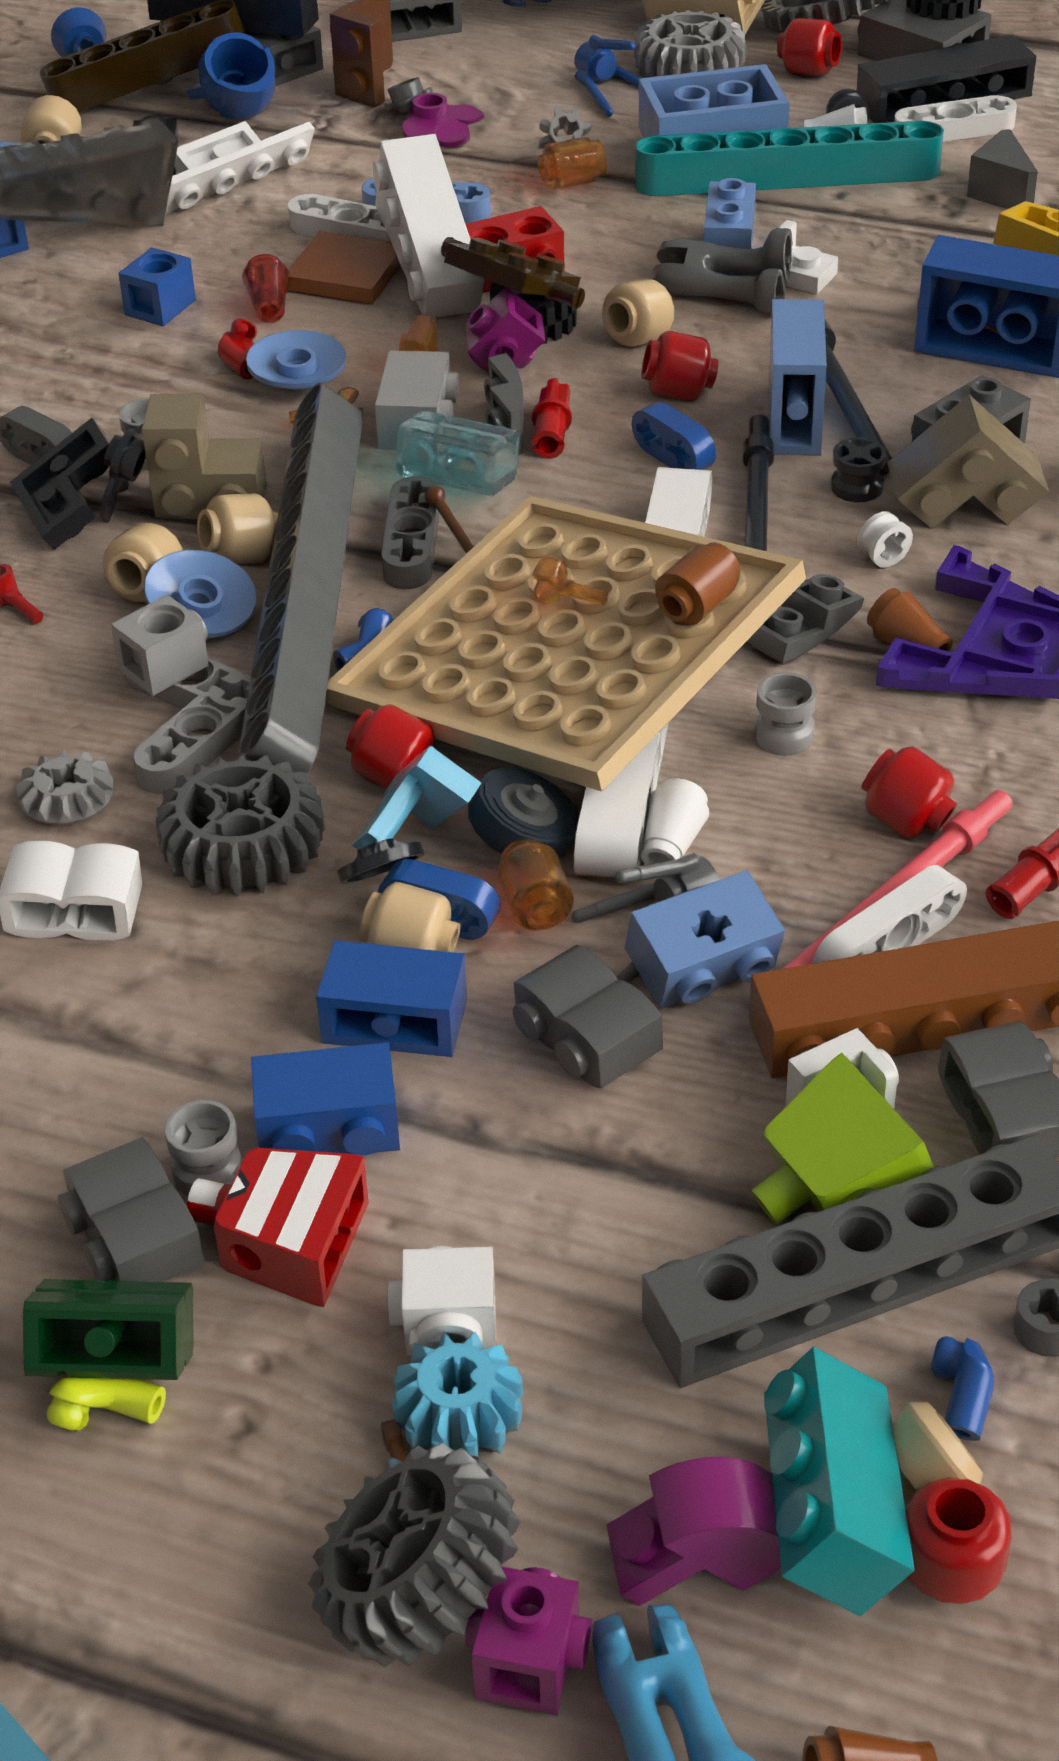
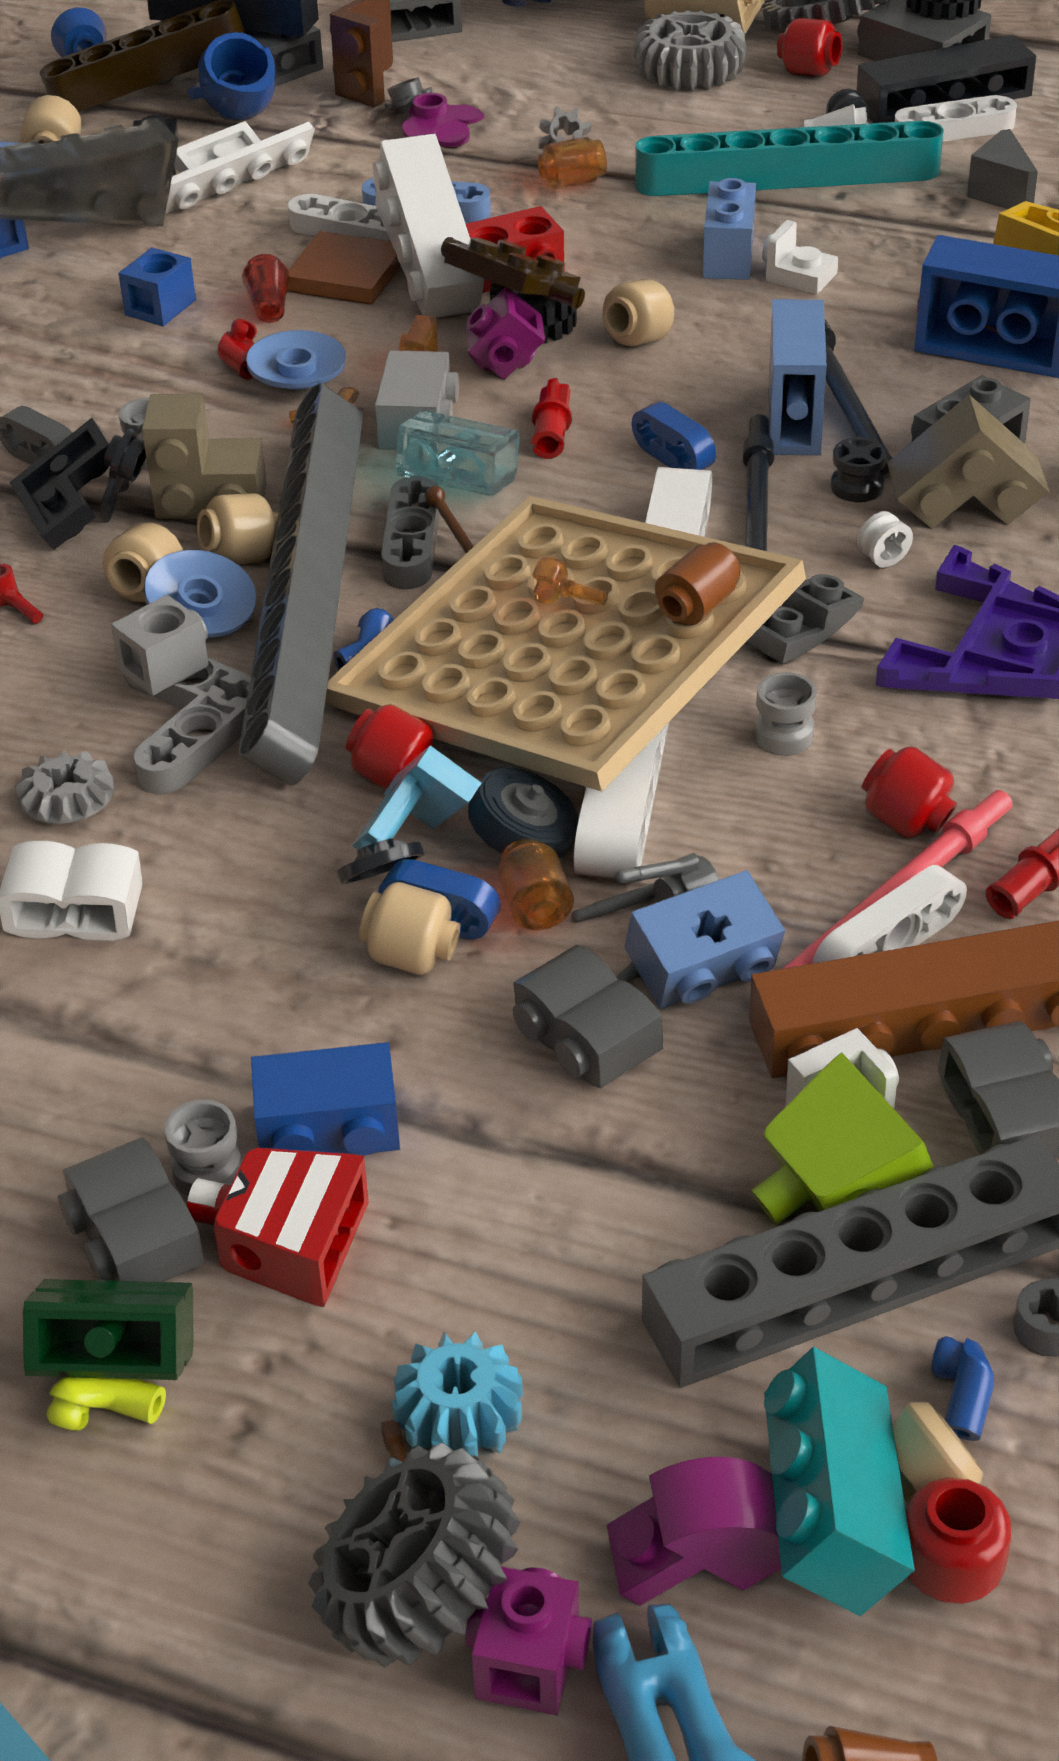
dark grey gear [156,754,325,897] -> none
blue brick [316,940,467,1057] -> none
white brick [388,1246,496,1356] -> none
dark grey slope [484,353,524,456] -> none
blue plant [574,35,641,117] -> none
medium blue brick [639,64,789,138] -> none
red head [641,331,718,402] -> none
white cone [641,778,709,865] -> none
dark grey piece [653,228,793,314] -> none
dark orange cone [867,588,953,652] -> none

